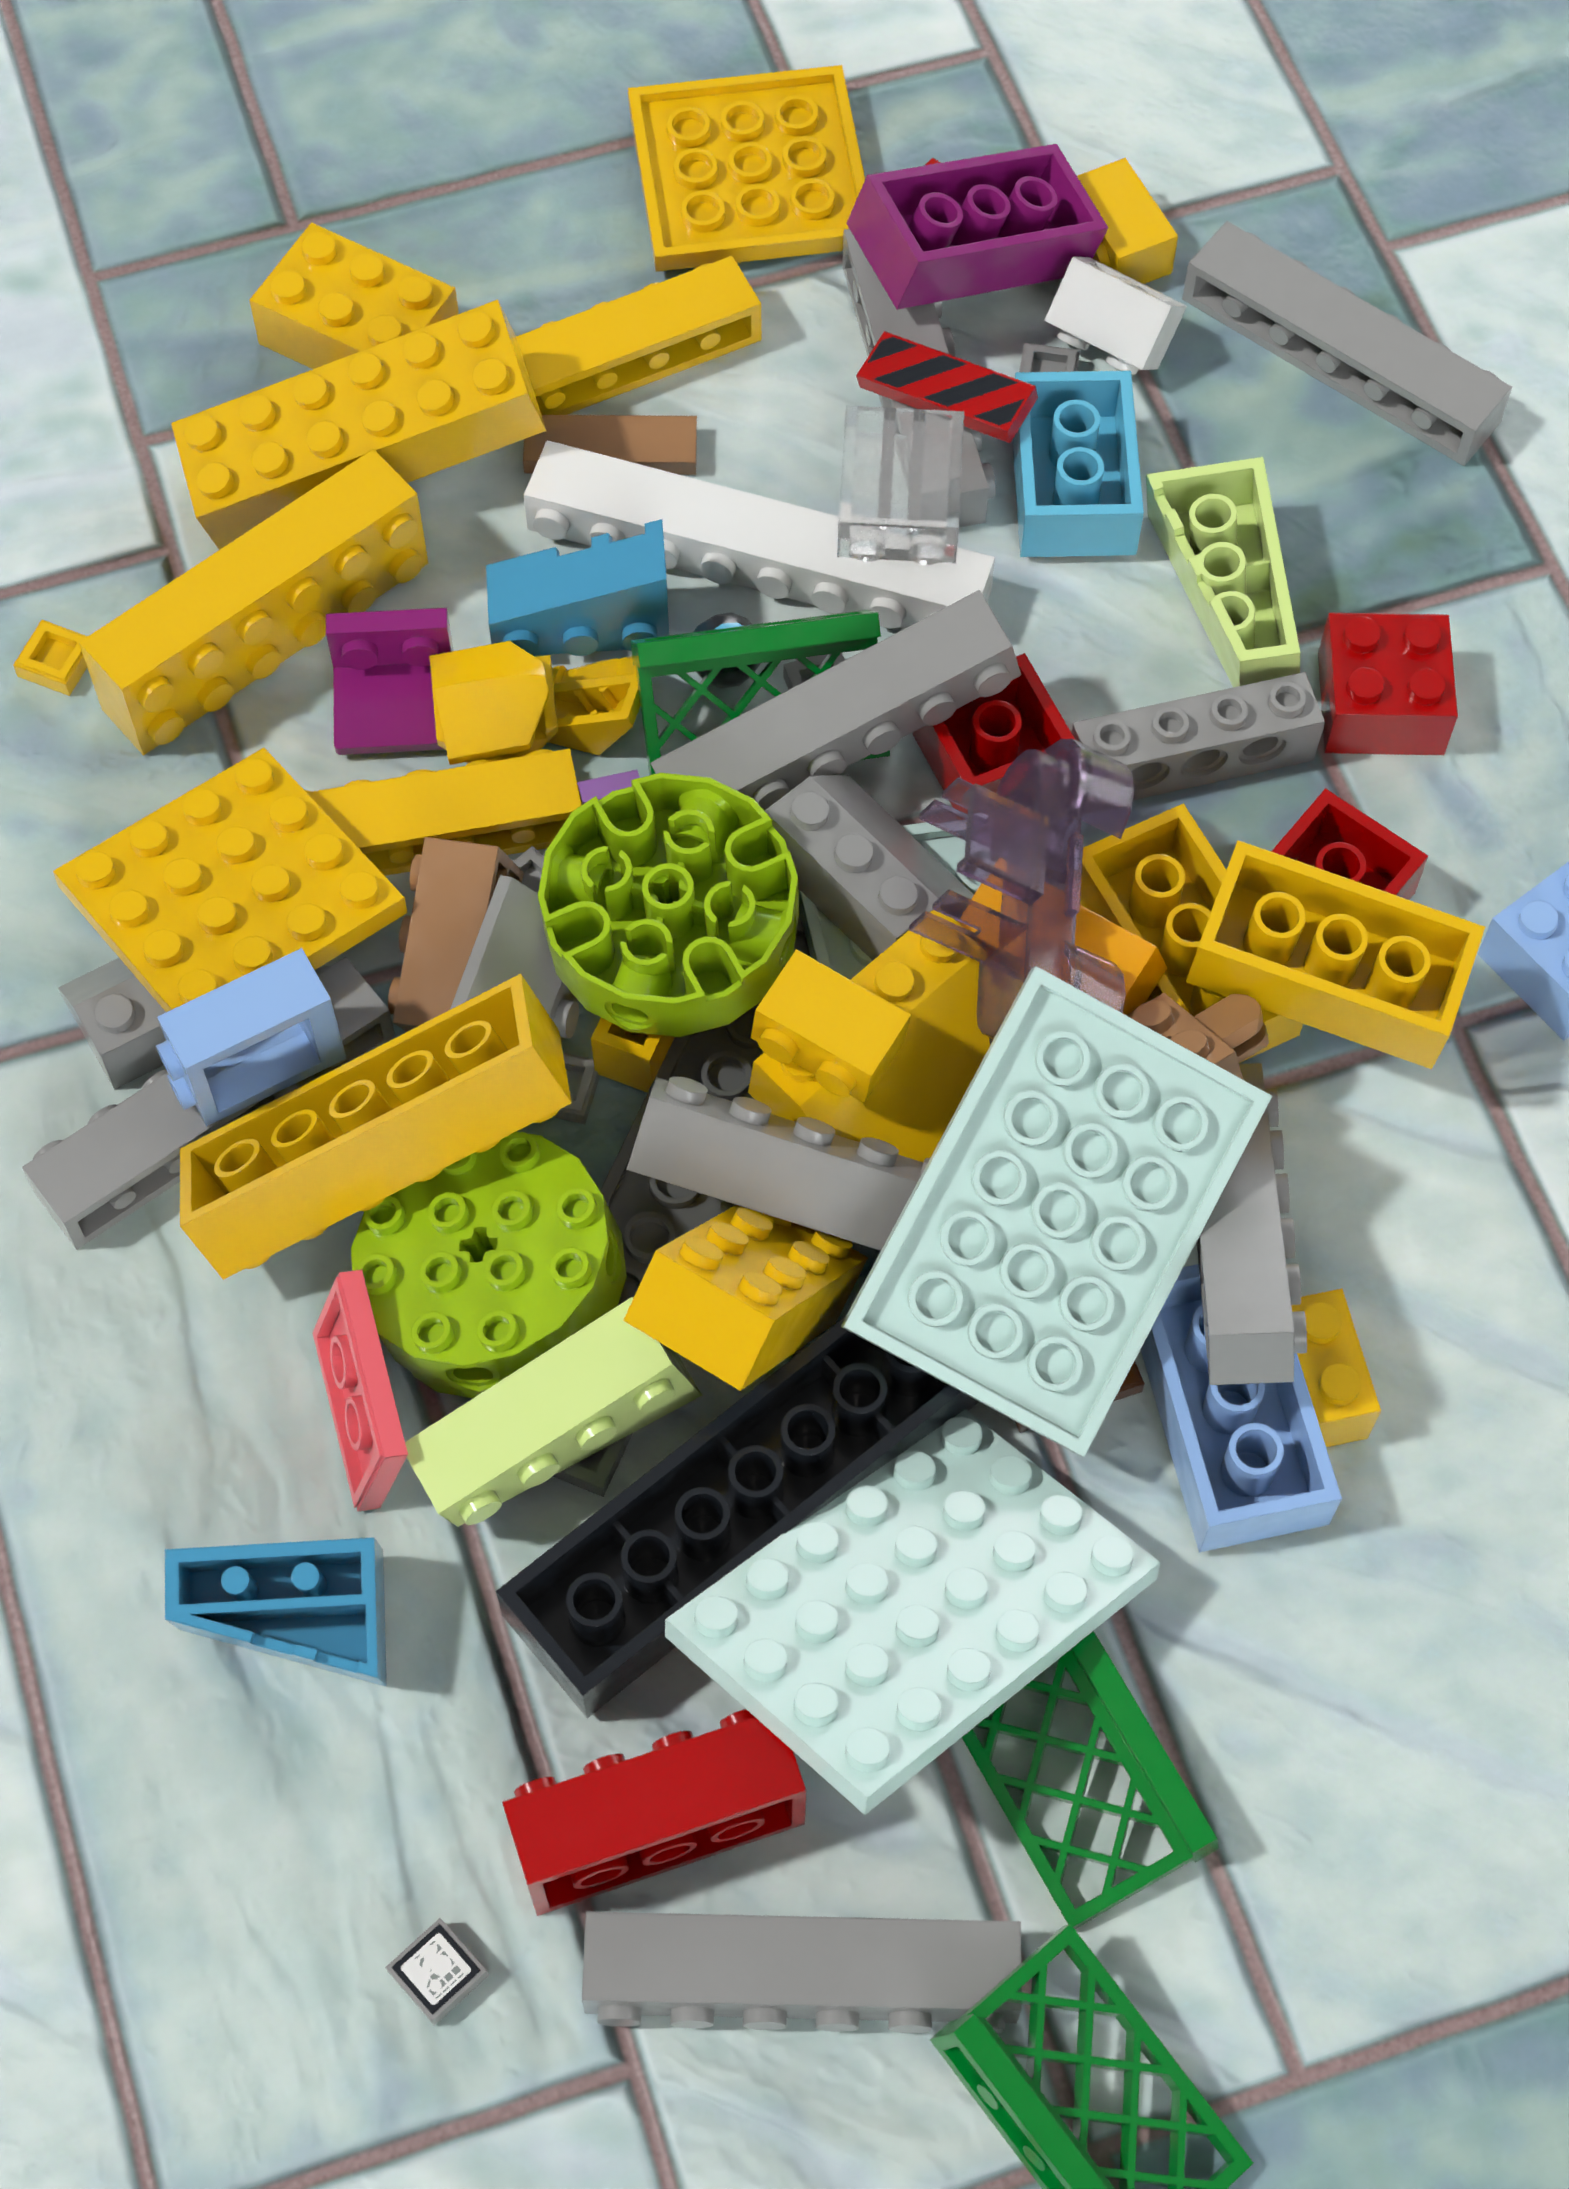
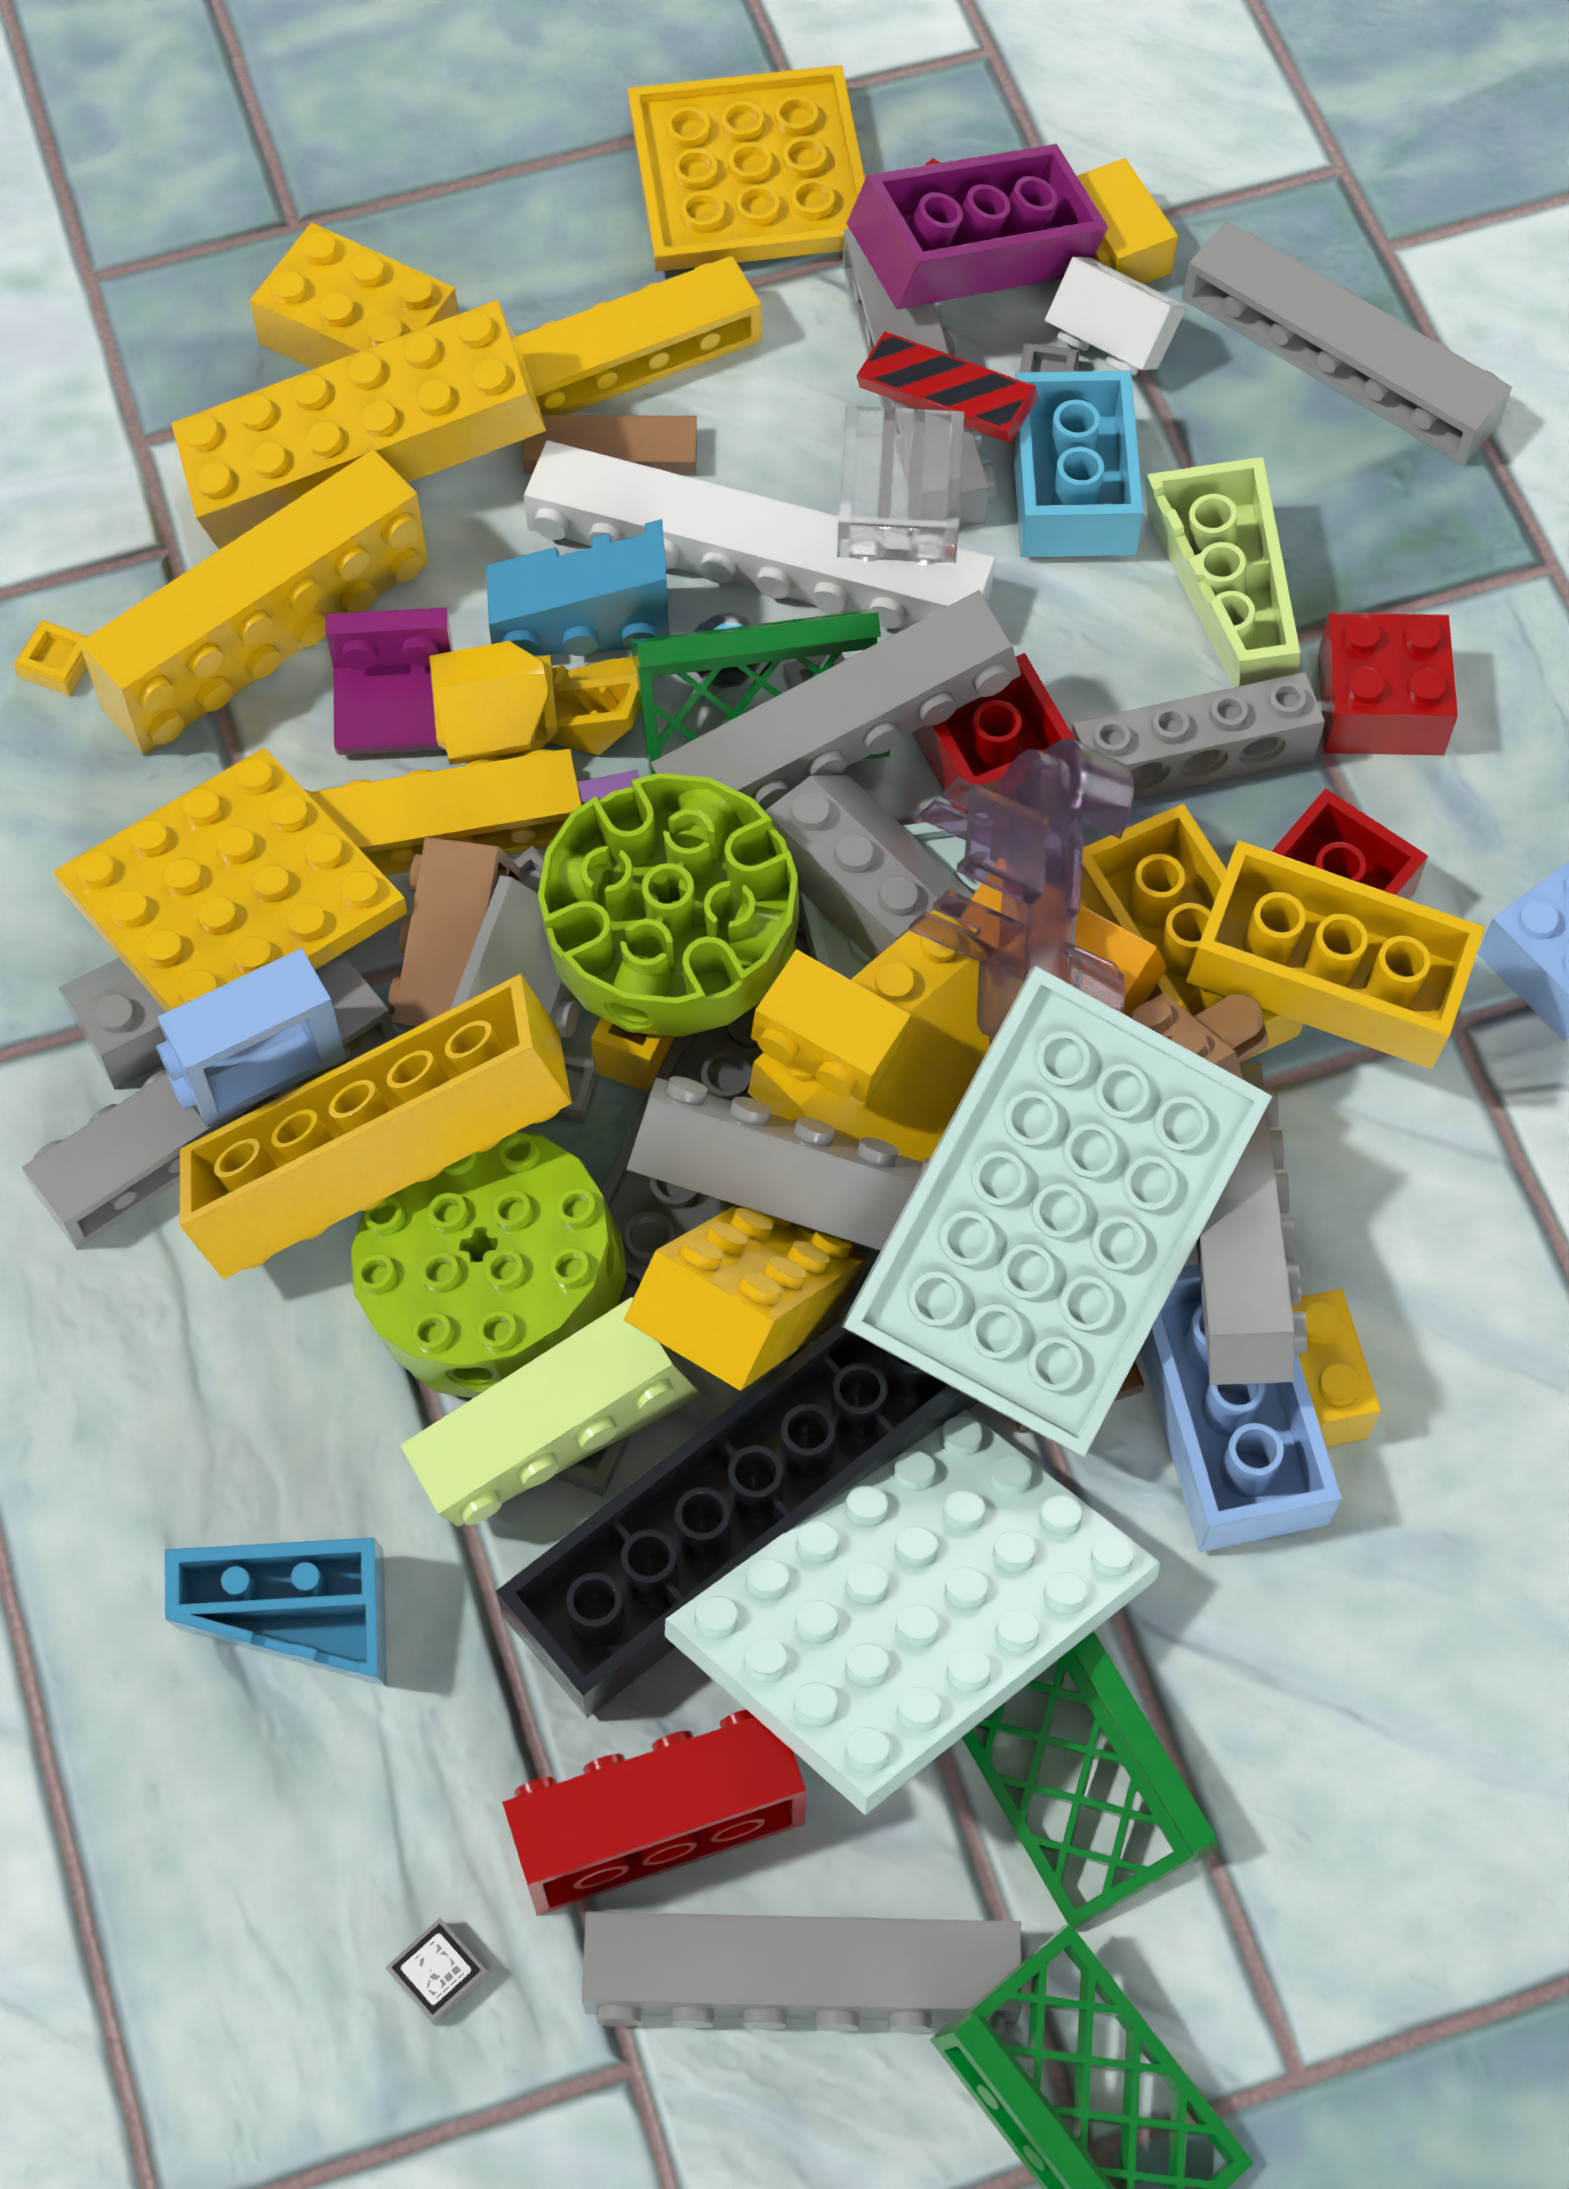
coral tile [312,1270,408,1512] -> none

